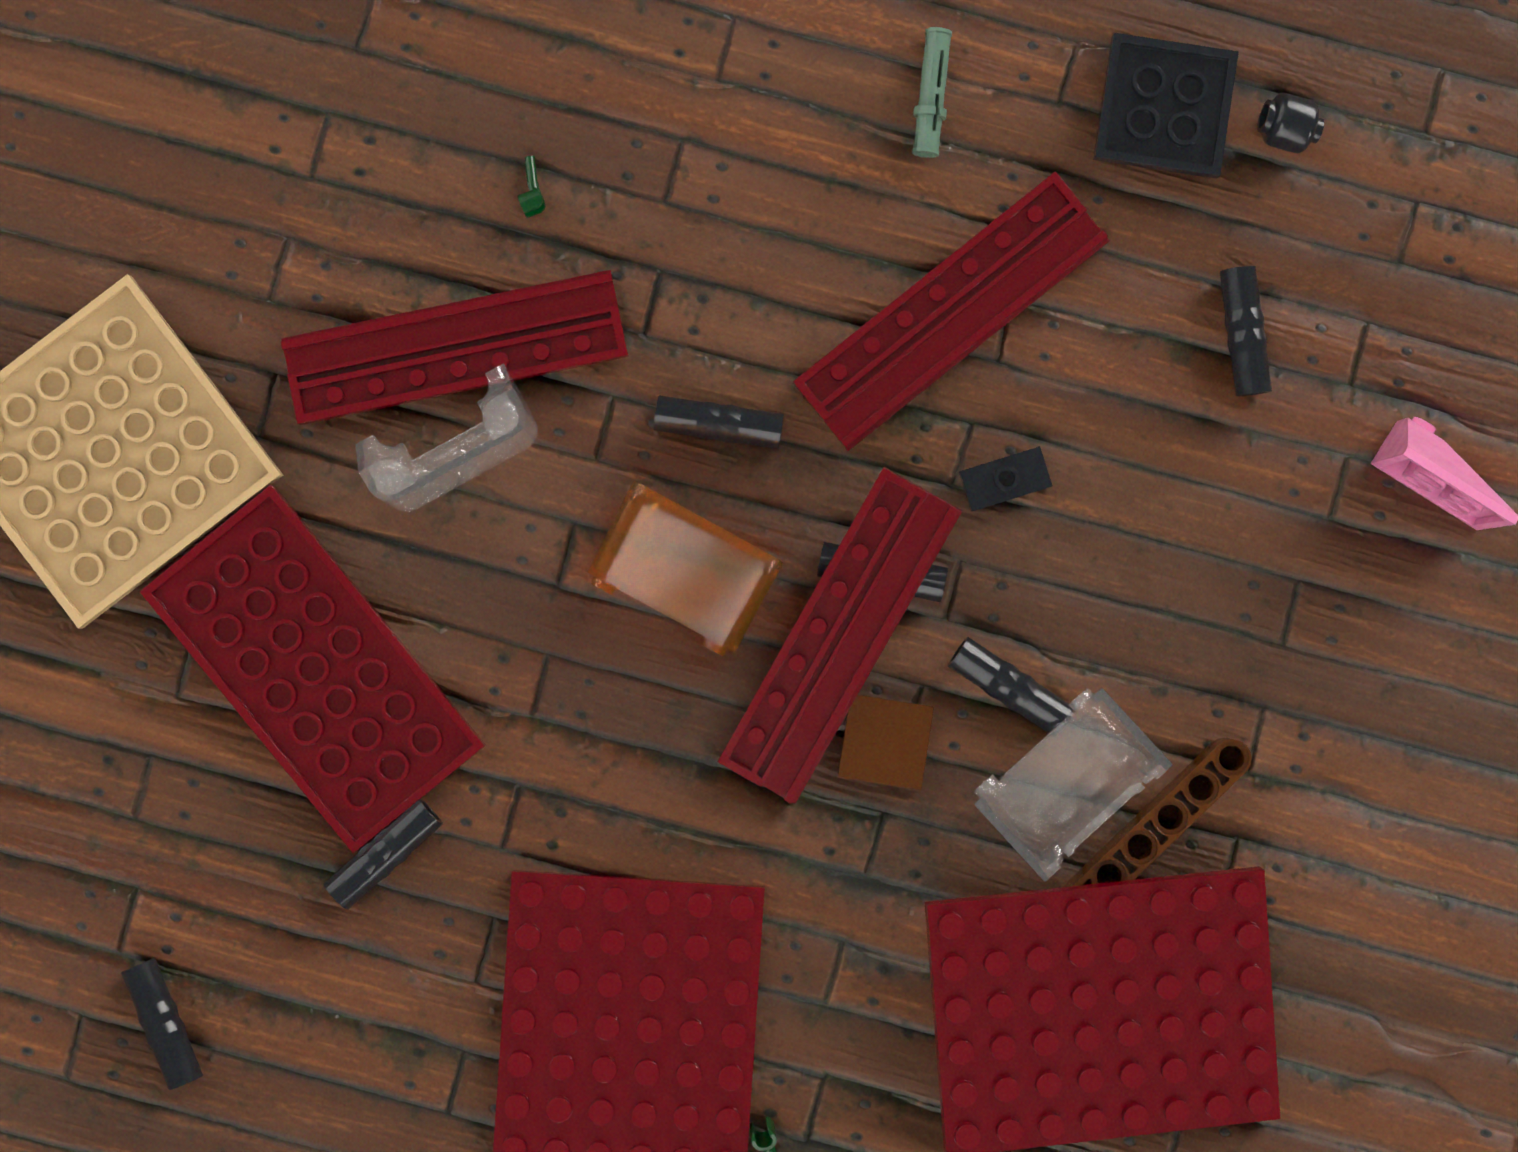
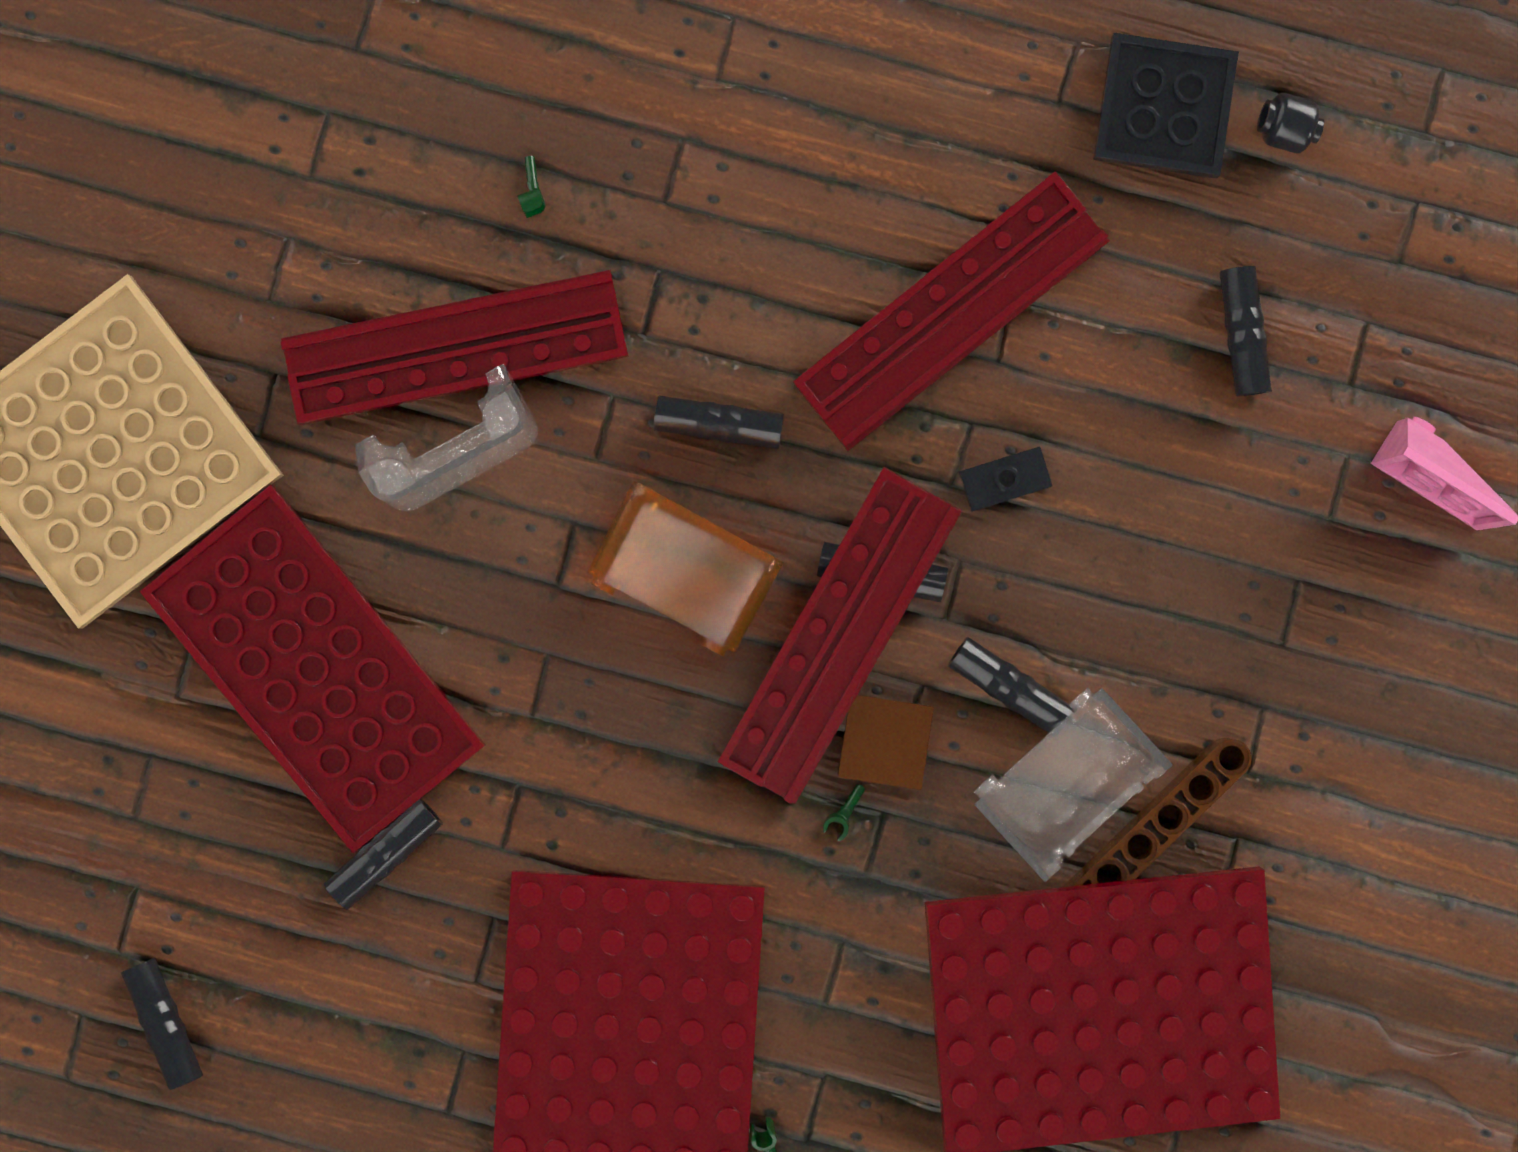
sand green pin [912,27,952,158] -> none
none -> dark green hand [823,783,866,841]

